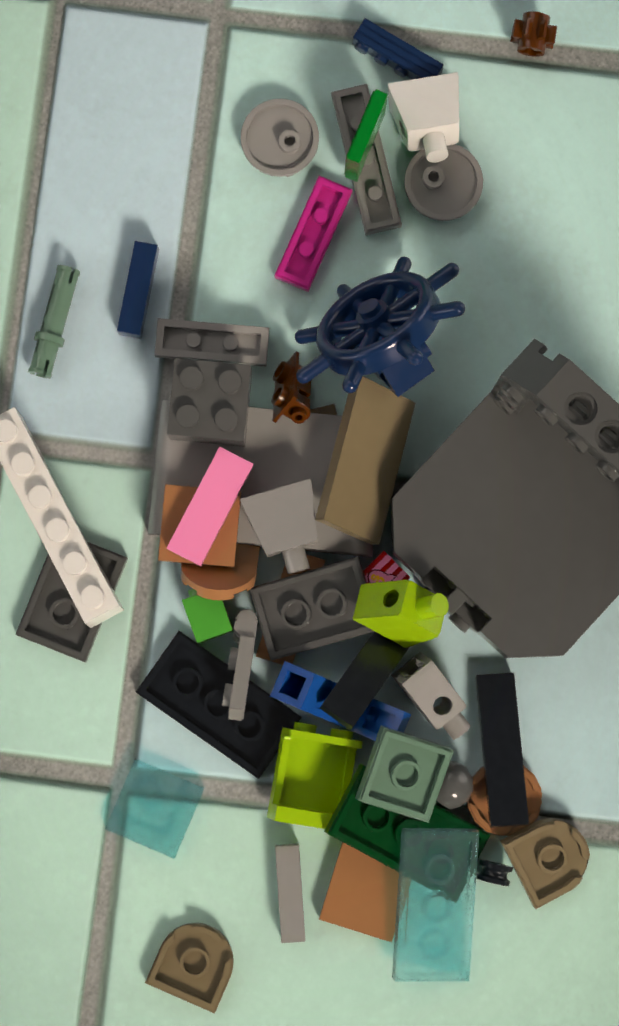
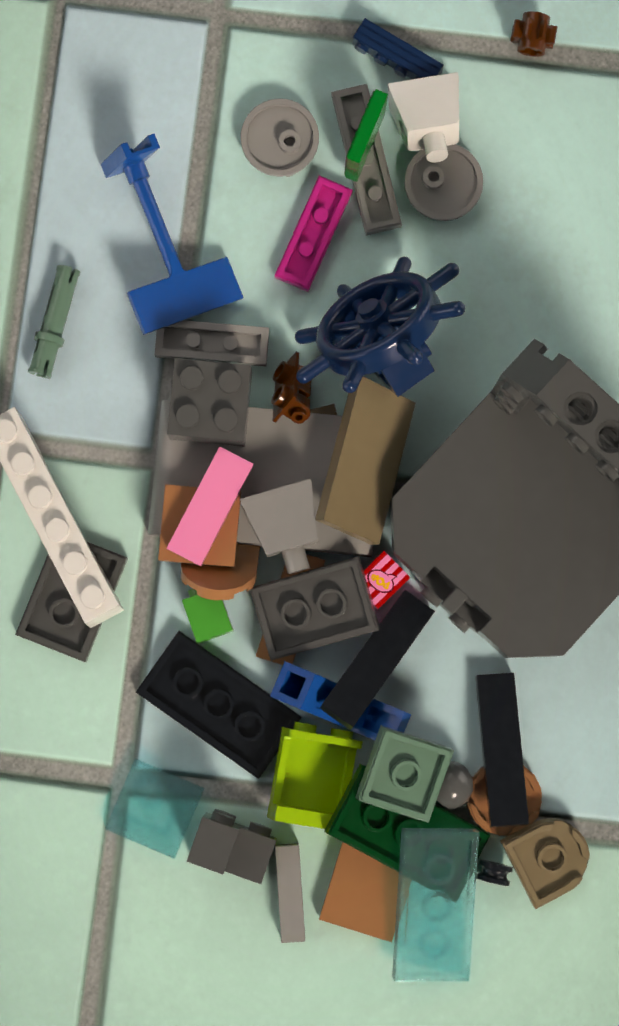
dark blue piece [117,241,159,339] -> none
dark tan tile [145,923,234,1014] -> none
light grey hinge [222,609,258,721] -> none
lime torso [353,580,449,648] -> none
light grey torso [391,652,471,740] -> none
none -> blue piece [100,133,244,335]
none -> dark grey brick [186,809,277,884]

